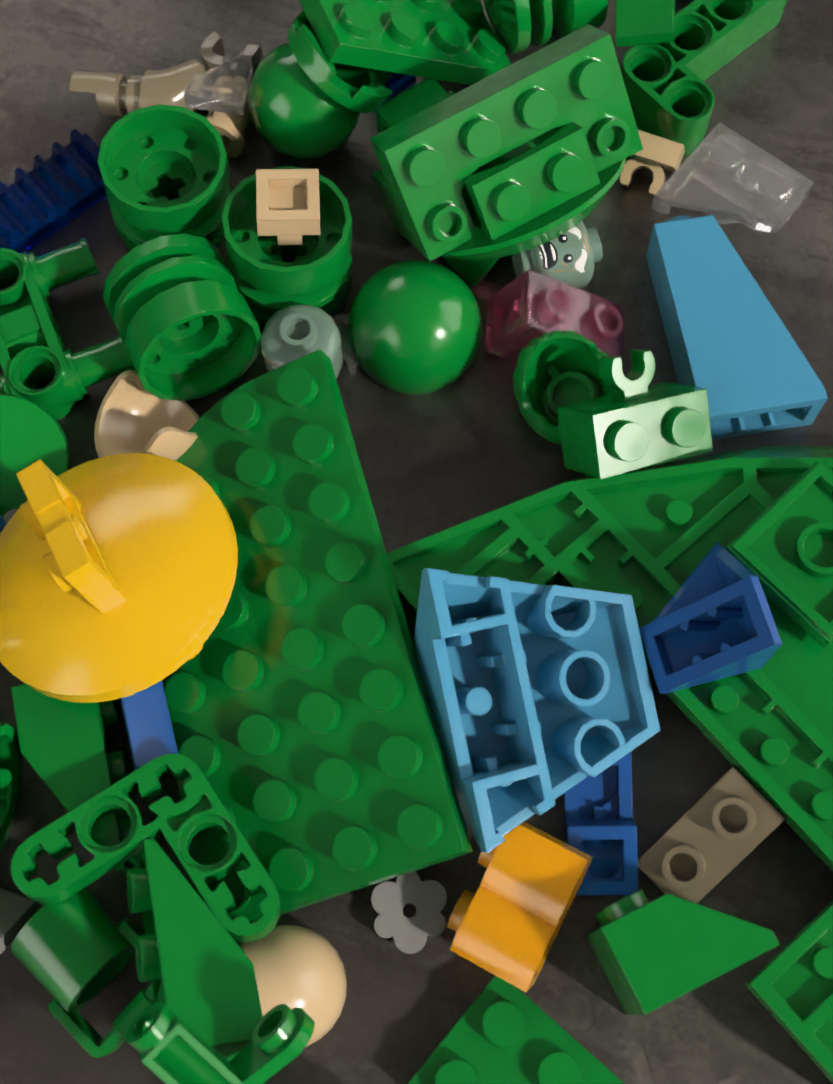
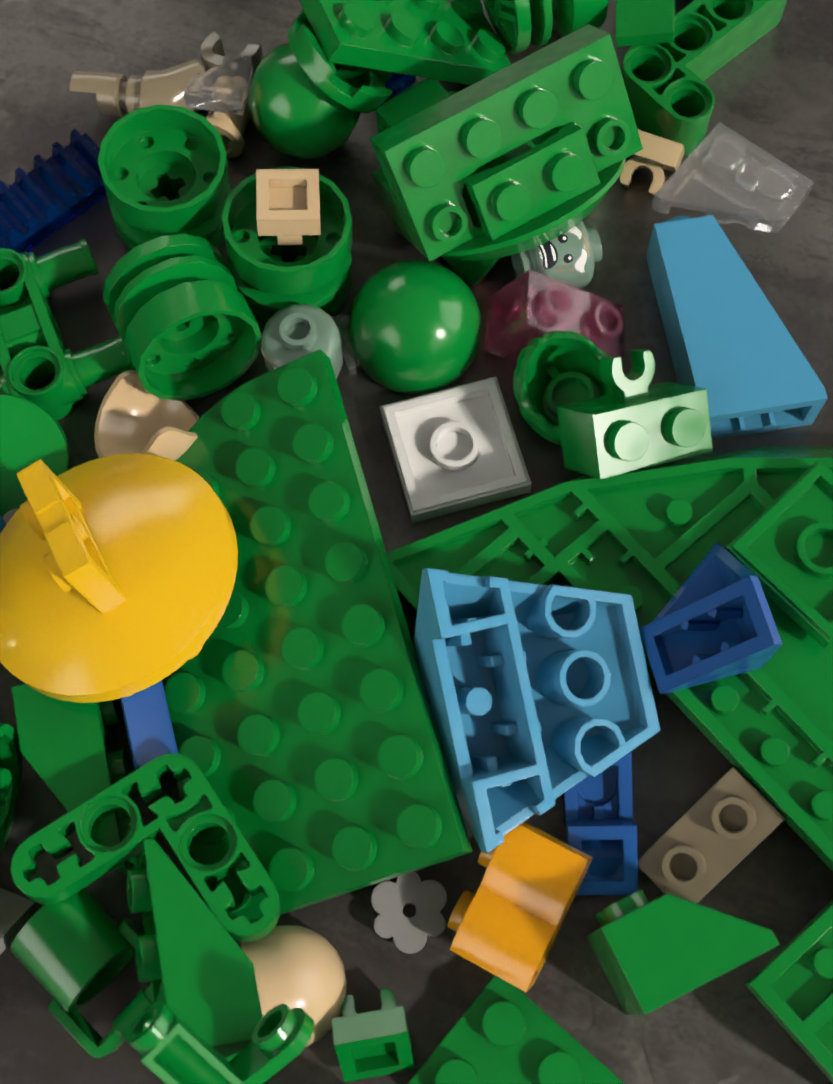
none -> green tile [332,988,415,1083]
none -> white tile [380,376,531,523]

